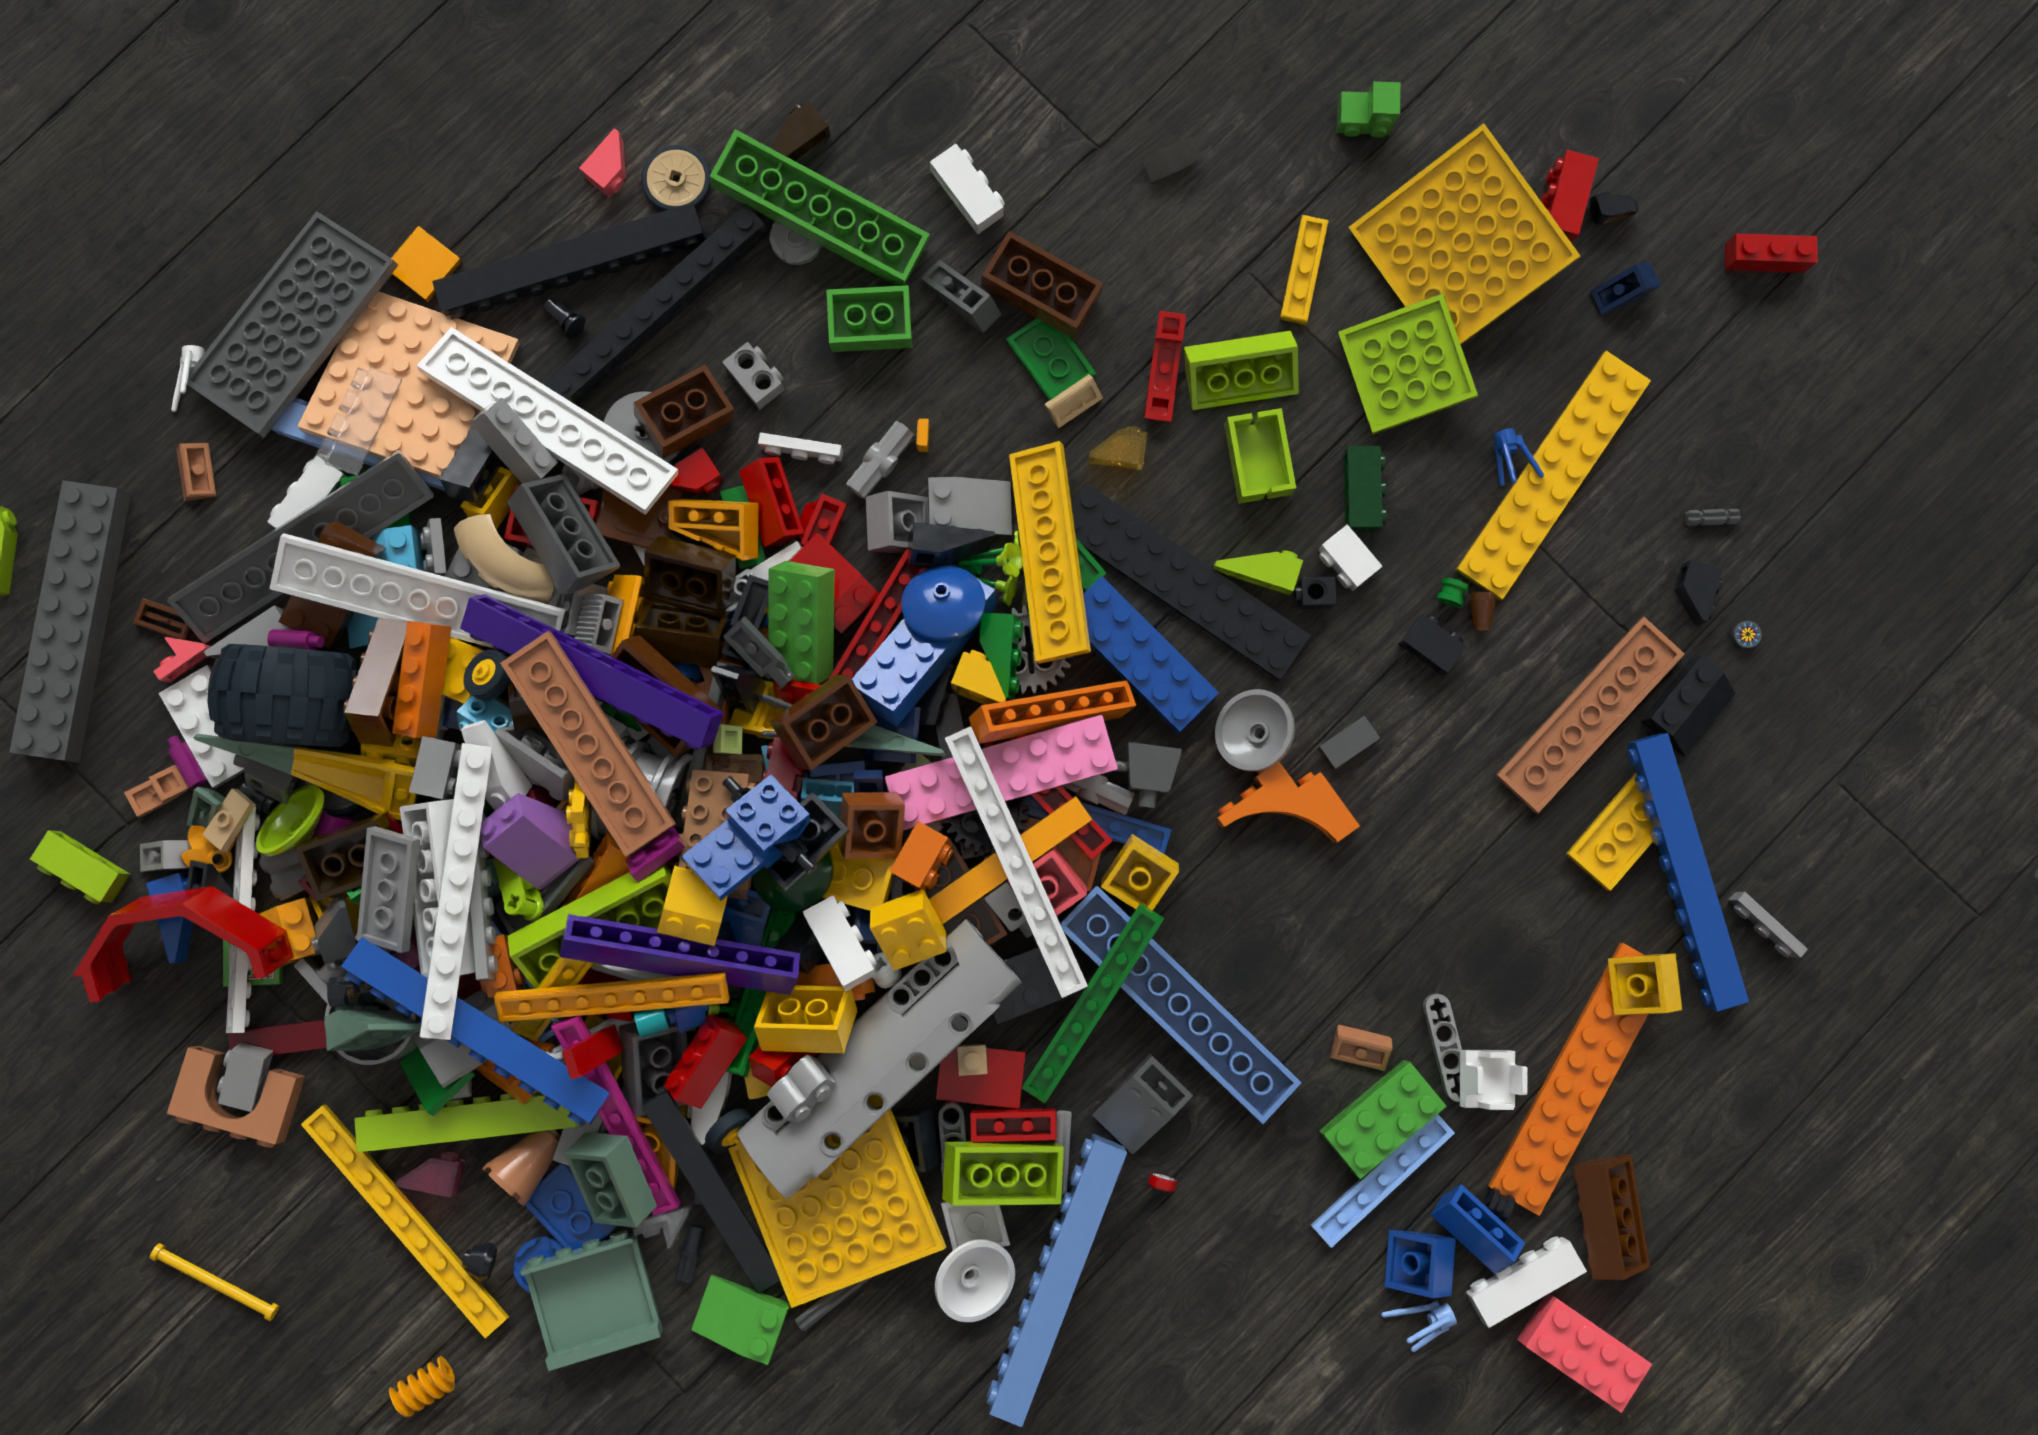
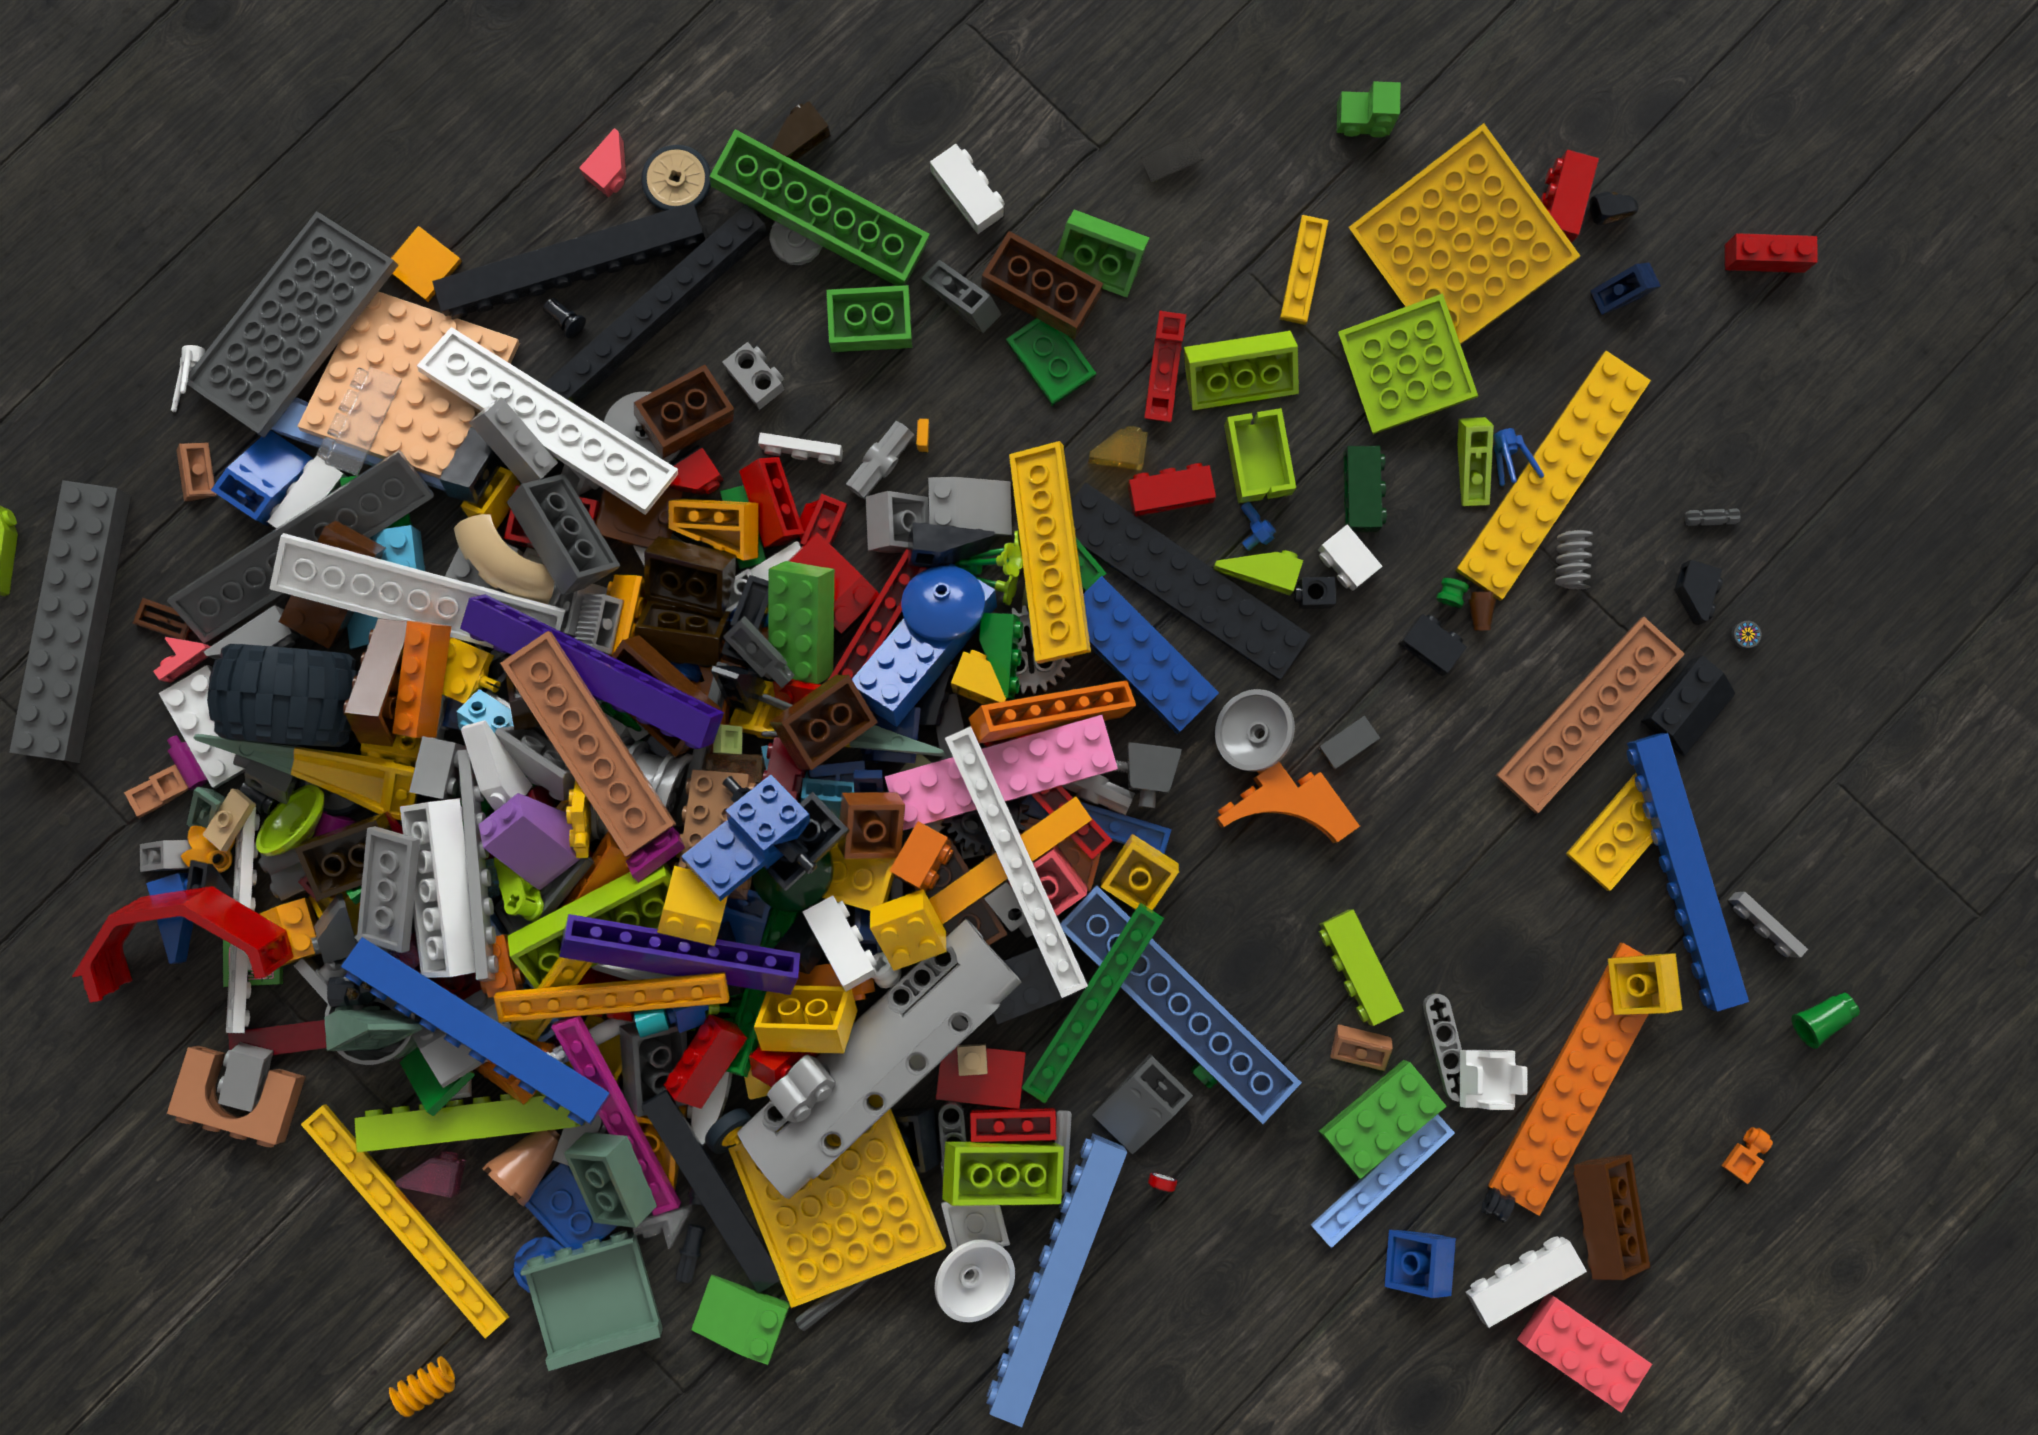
lime brick [30,830,130,904] -> none
yellow bar [149,1243,279,1321] -> none
magenta cylinder [267,629,324,650] -> none
light grey plate [420,518,446,576] -> none
white plate [420,743,492,1040] -> none
black cone [462,1242,497,1282] -> none
black wheel [463,650,511,701] -> none
red tile [562,1024,624,1080] -> none
tan plate [1044,374,1103,428] -> none
light blue plant [1381,1300,1457,1352] -> none
blue brick [1431,1184,1525,1274] -> none
none -> blue slope [211,430,314,527]
none -> bright green slope [1056,210,1149,297]
none -> red brick [1128,463,1216,517]
none -> green tile [1191,1062,1218,1088]
none -> blue piece [1241,502,1276,551]
none -> lime brick [1319,909,1404,1026]
none -> lime slope [1457,417,1494,506]
none -> light grey piece [1555,530,1593,589]
none -> orange plate [1721,1127,1773,1184]
none -> green plant [1791,992,1860,1049]

